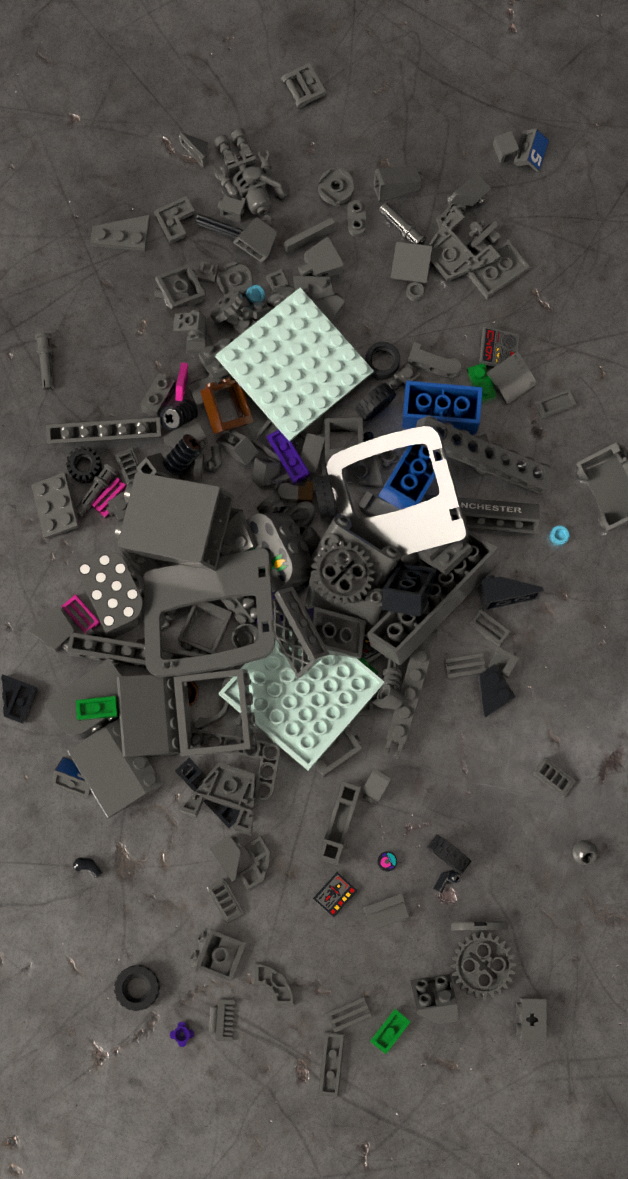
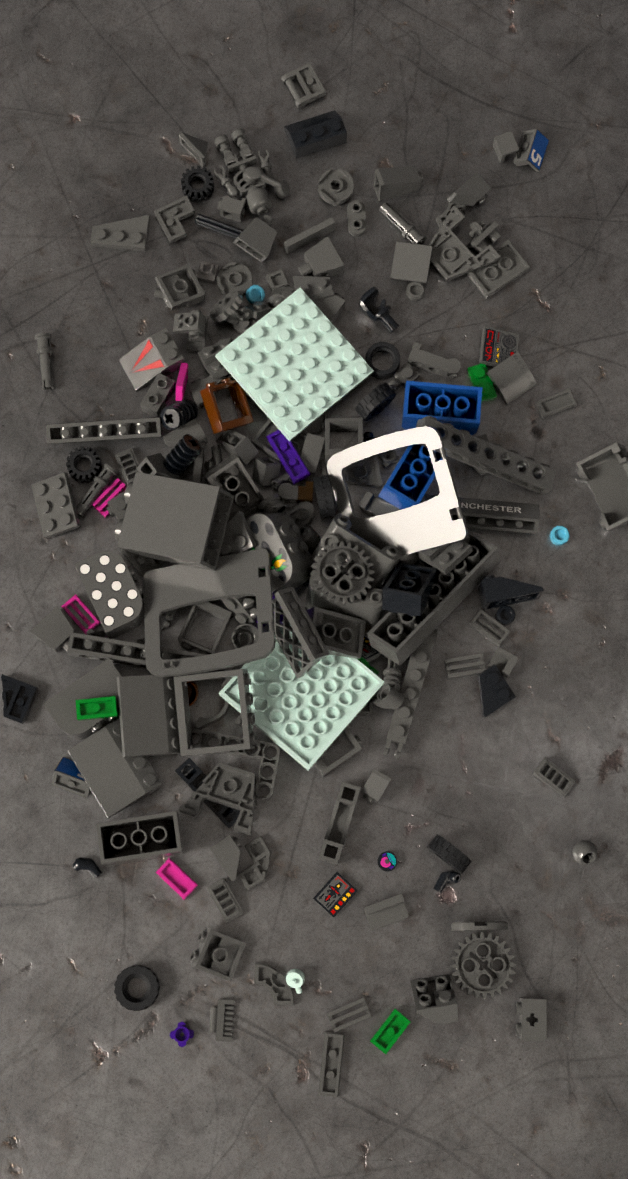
none -> dark grey brick [96,811,184,866]
none -> slope [119,328,185,392]
none -> dark pink tile [156,858,198,900]
none -> black tyre [181,165,214,202]
none -> dark grey slope [202,455,265,519]
none -> black slope [284,110,347,159]
none -> light aqua piece [286,969,305,994]
none -> black piece [359,286,399,333]
none -> black tile [496,605,516,625]

